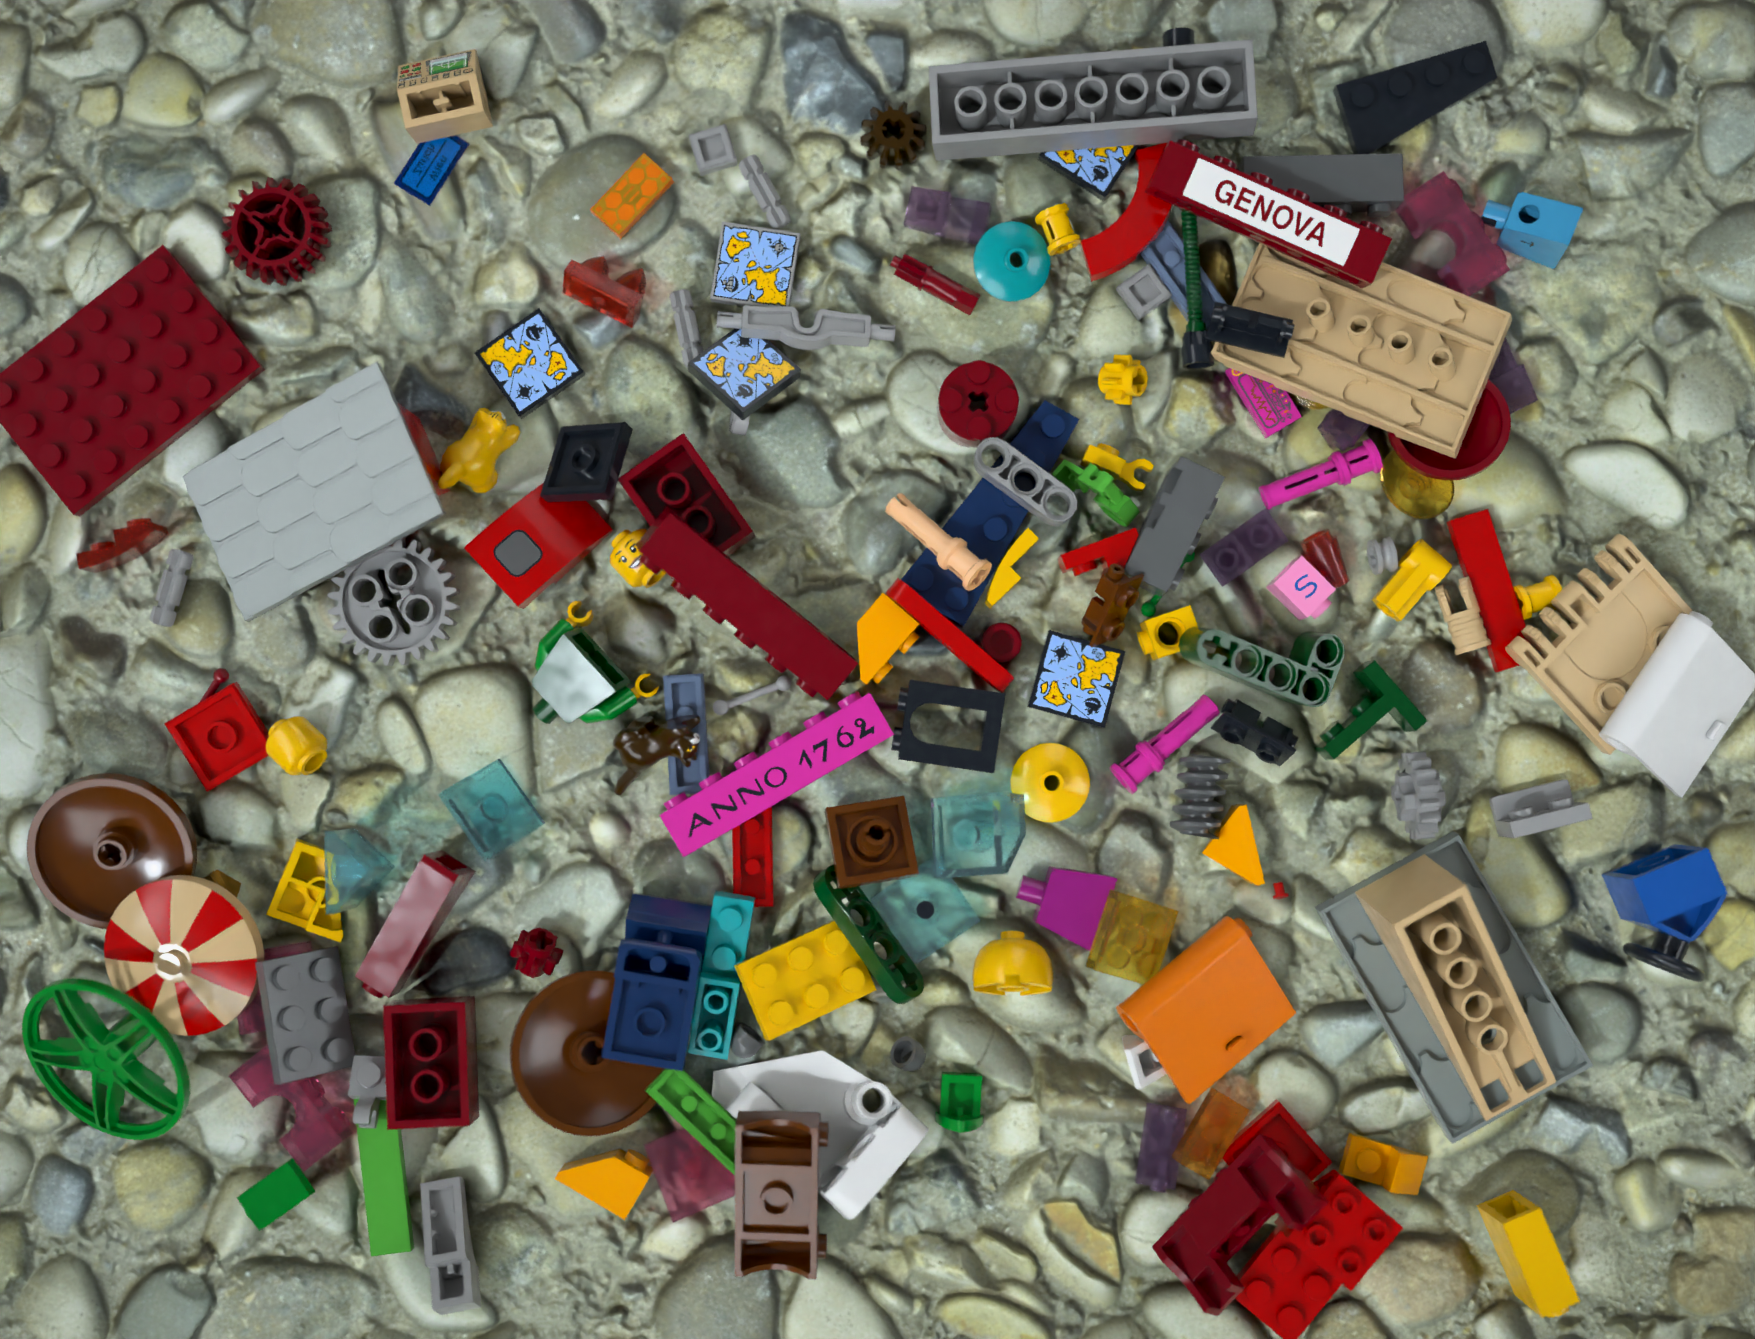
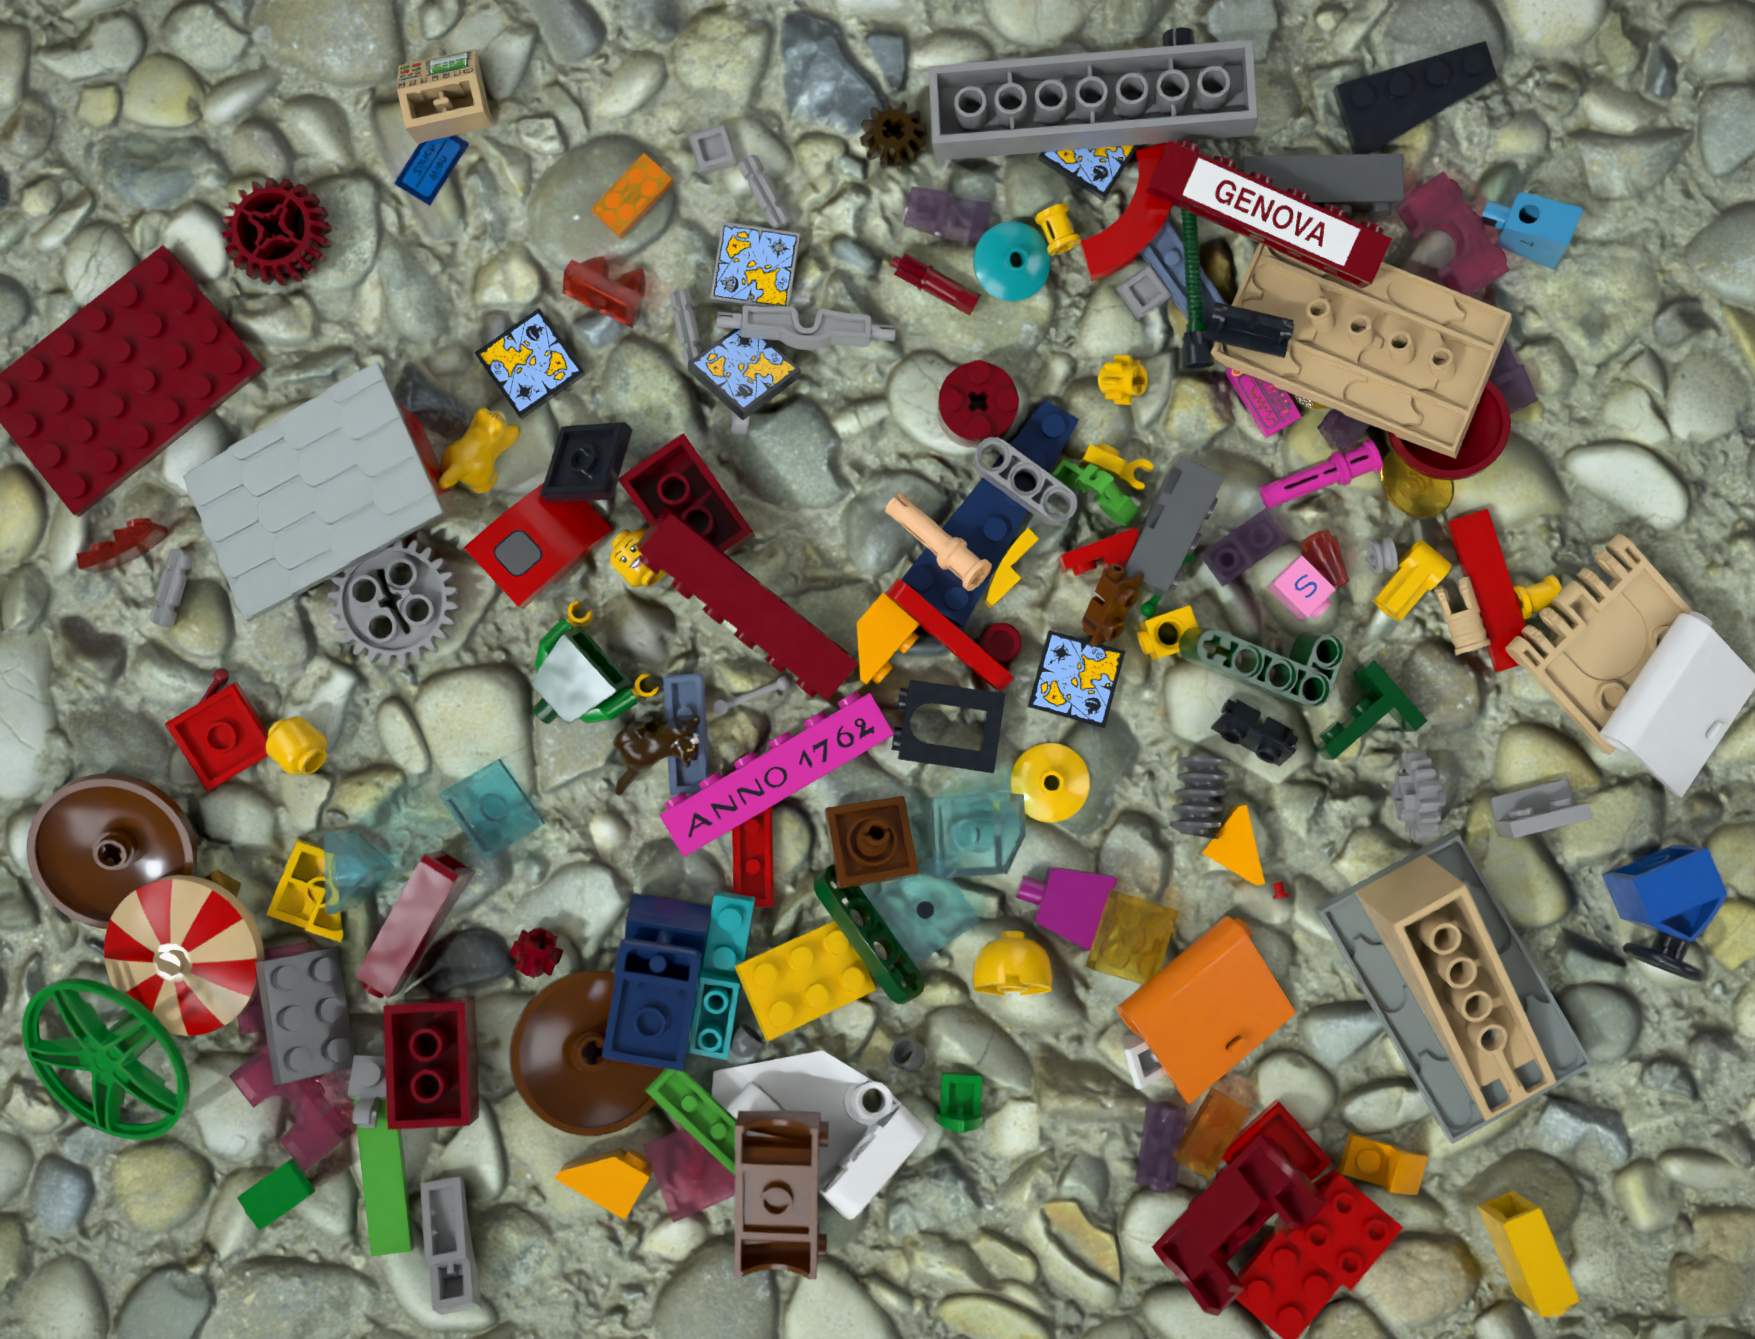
dark pink pin [1110,694,1220,794] -> none

